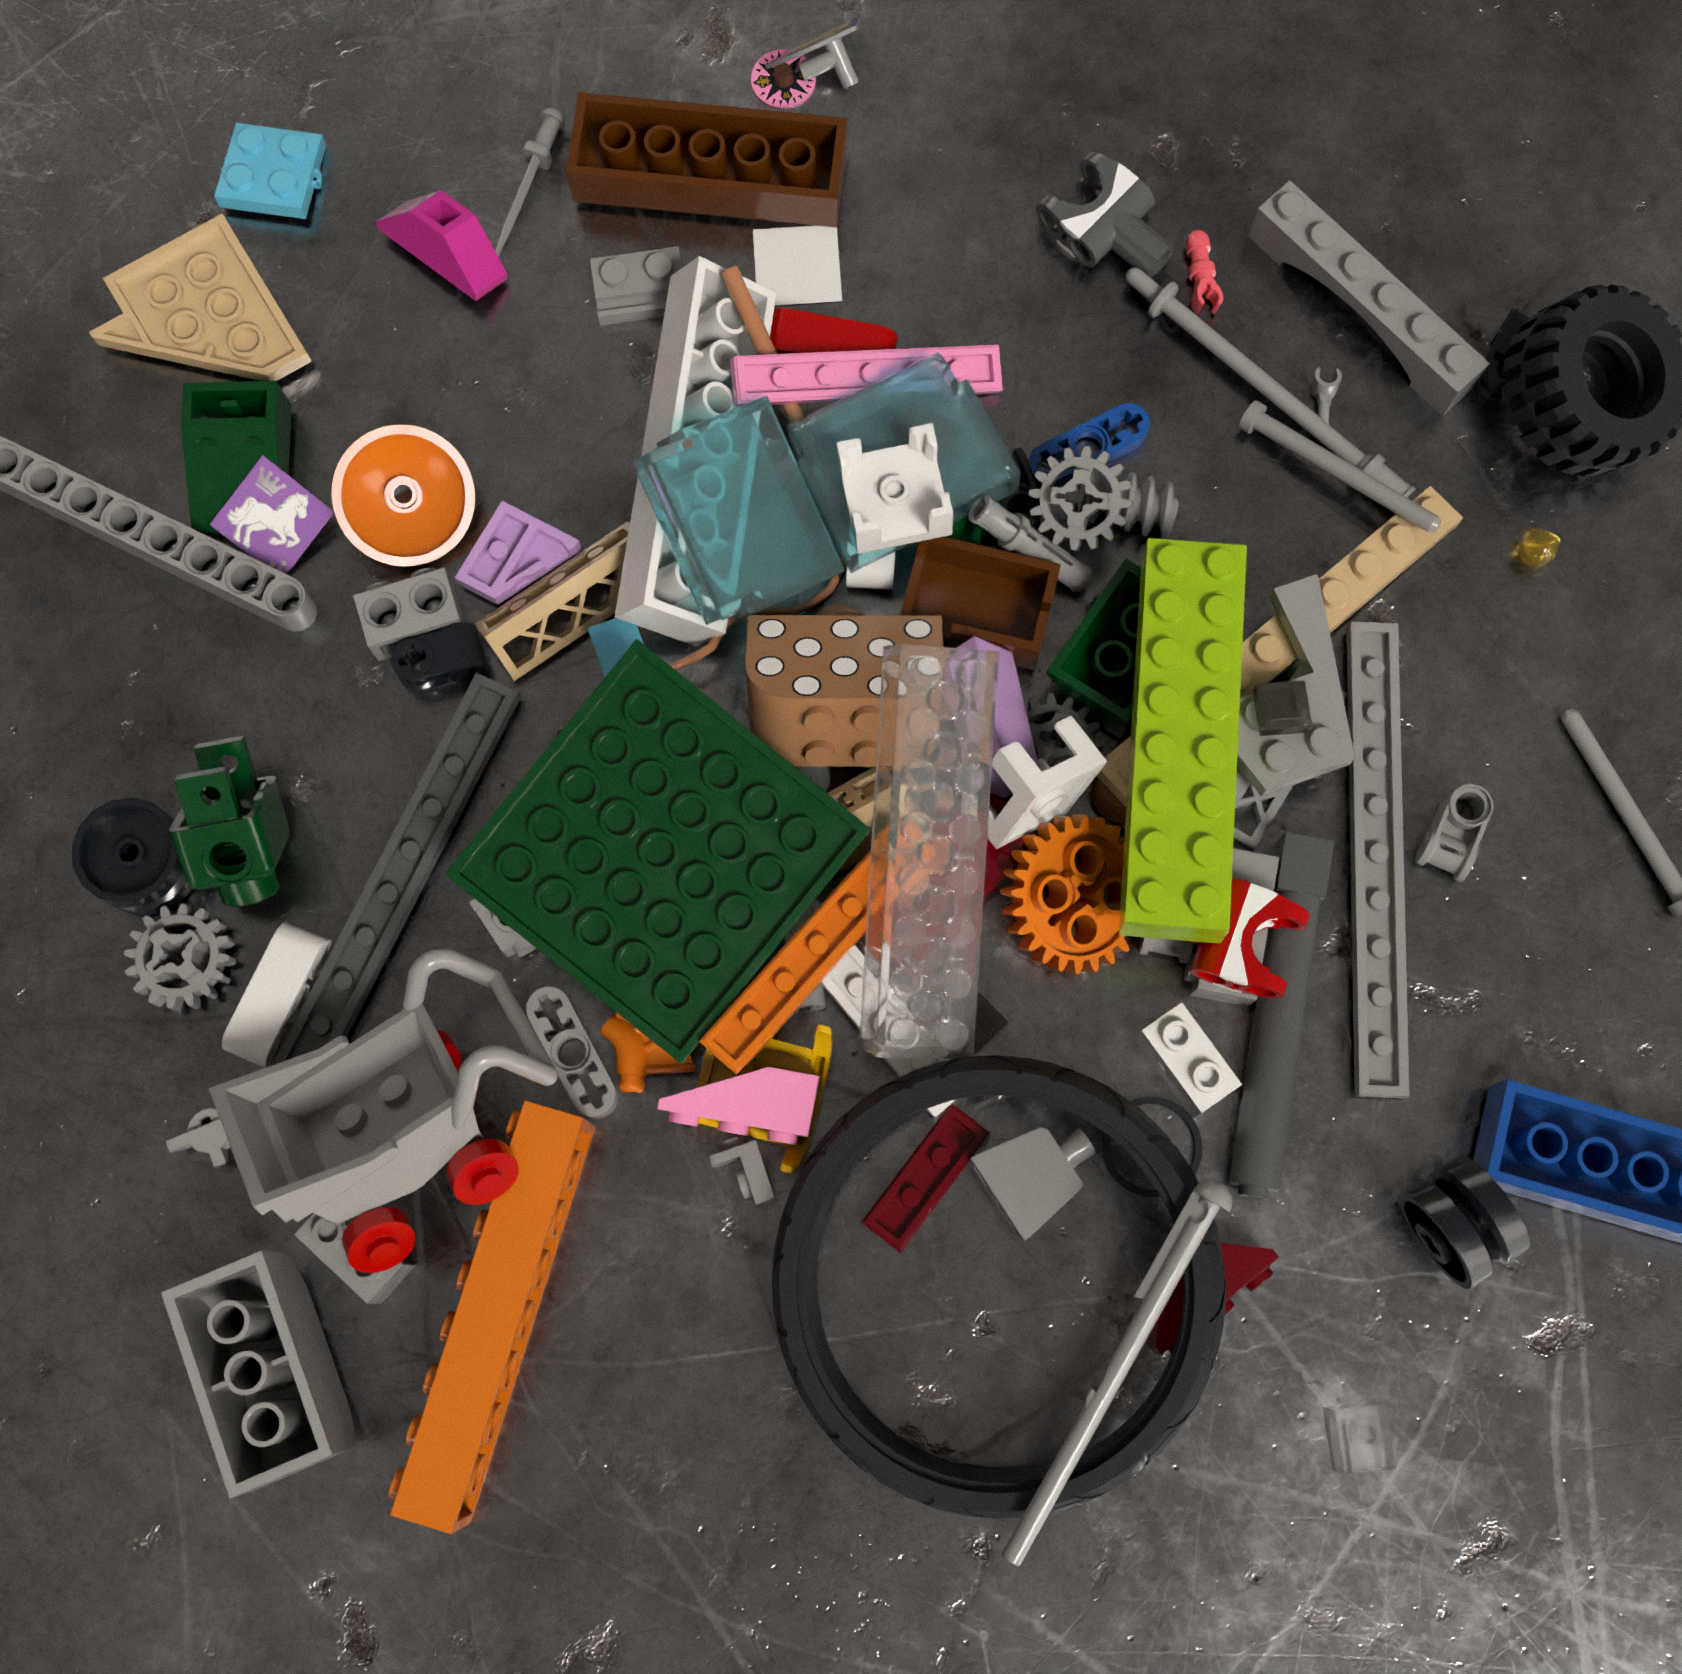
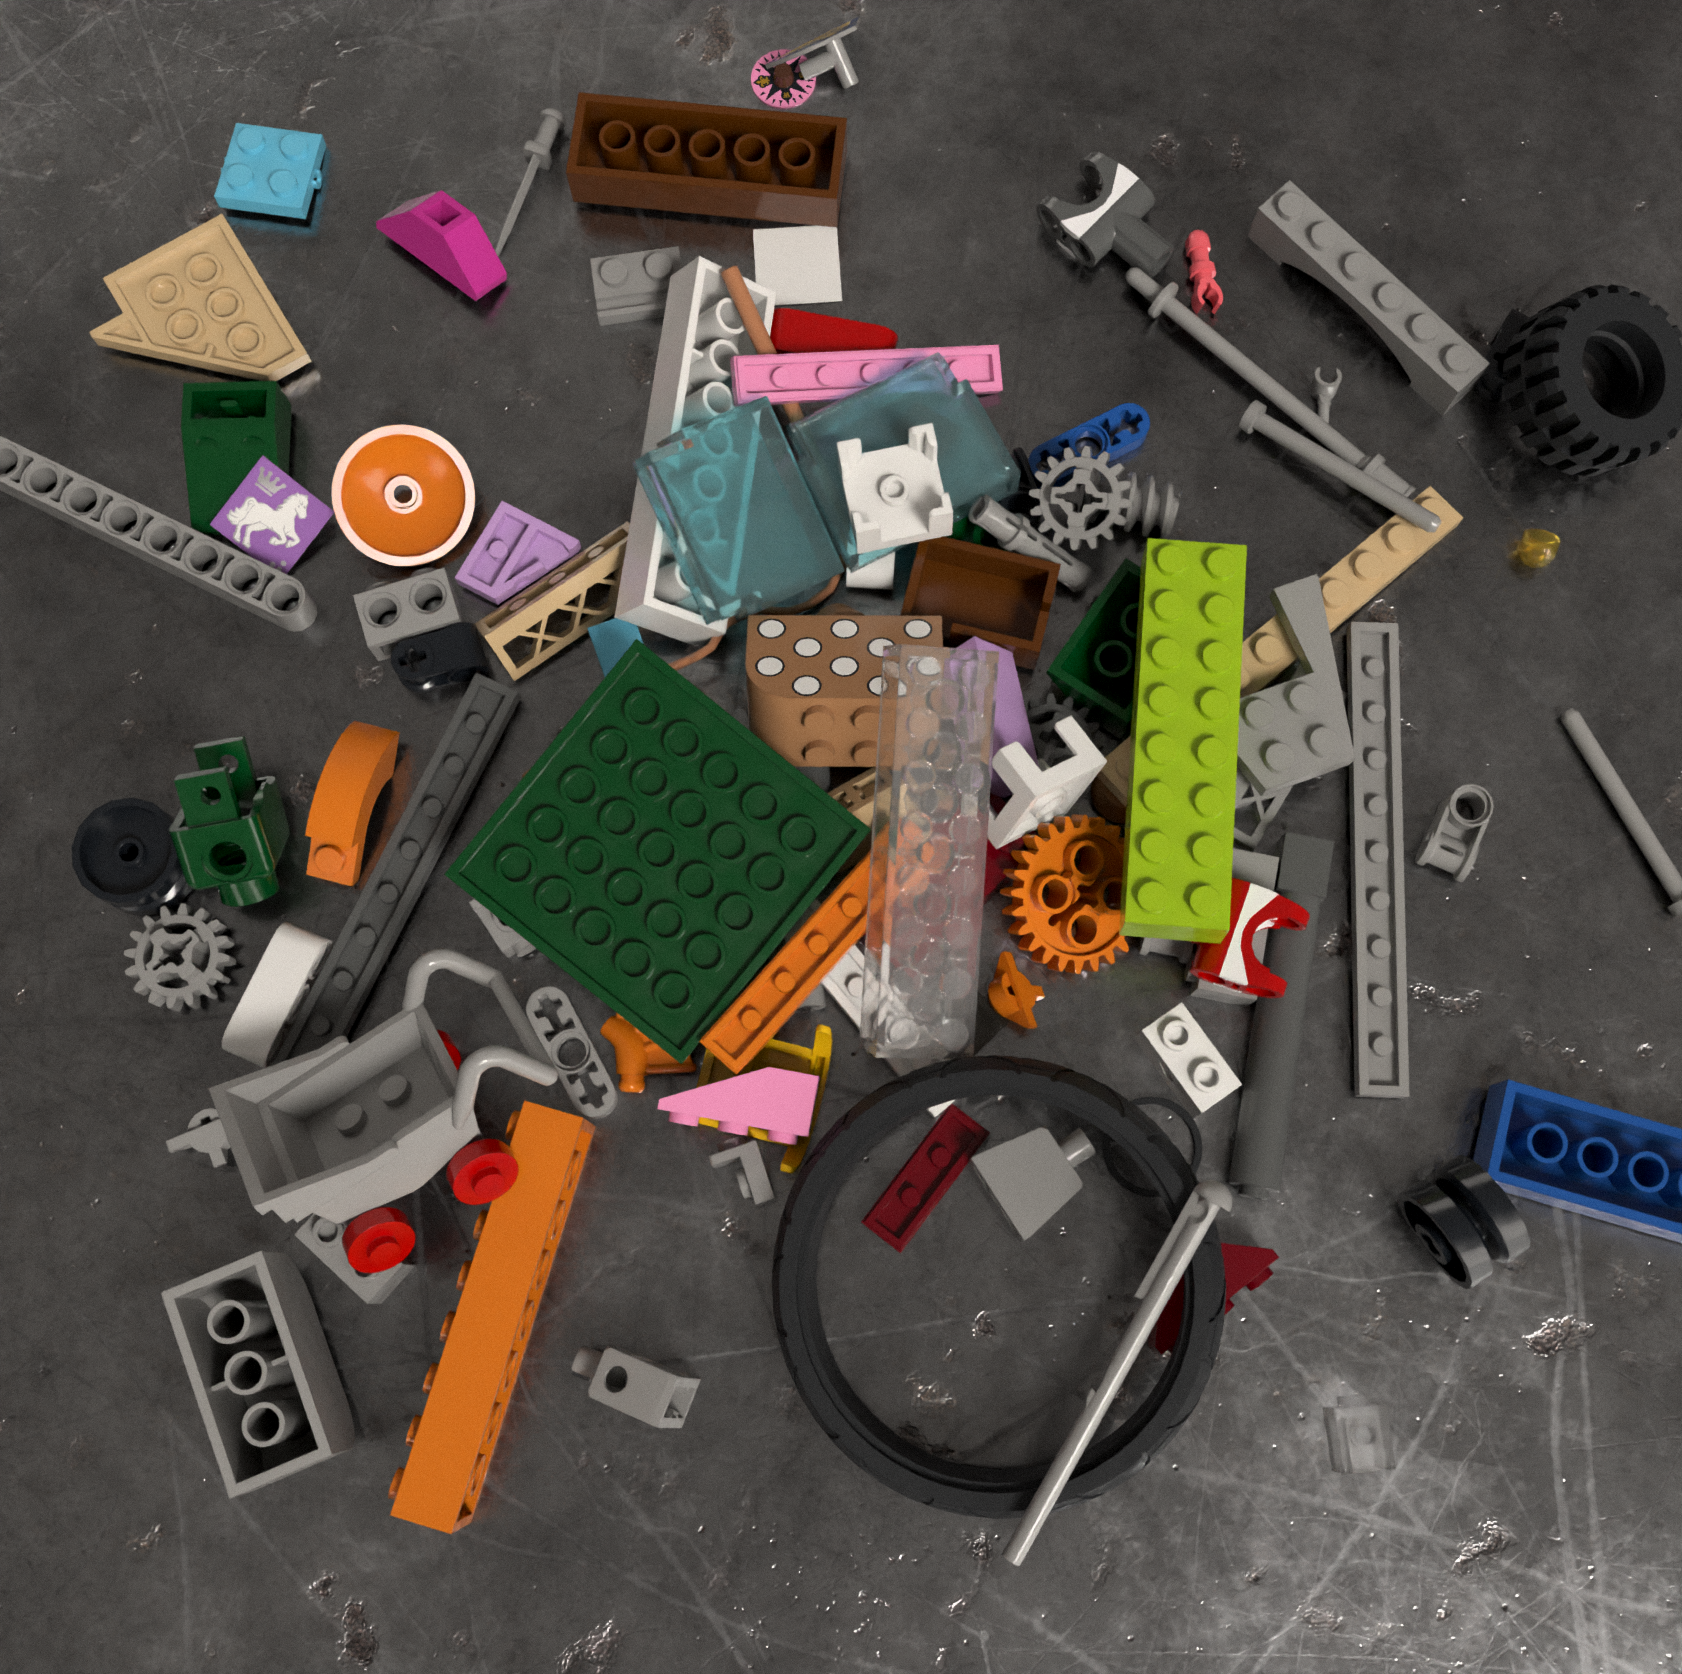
clear smoke tile [1252,681,1312,736] -> none
none -> orange arch [305,721,400,887]
none -> light grey torso [571,1345,701,1428]
none -> orange piece [987,951,1045,1029]

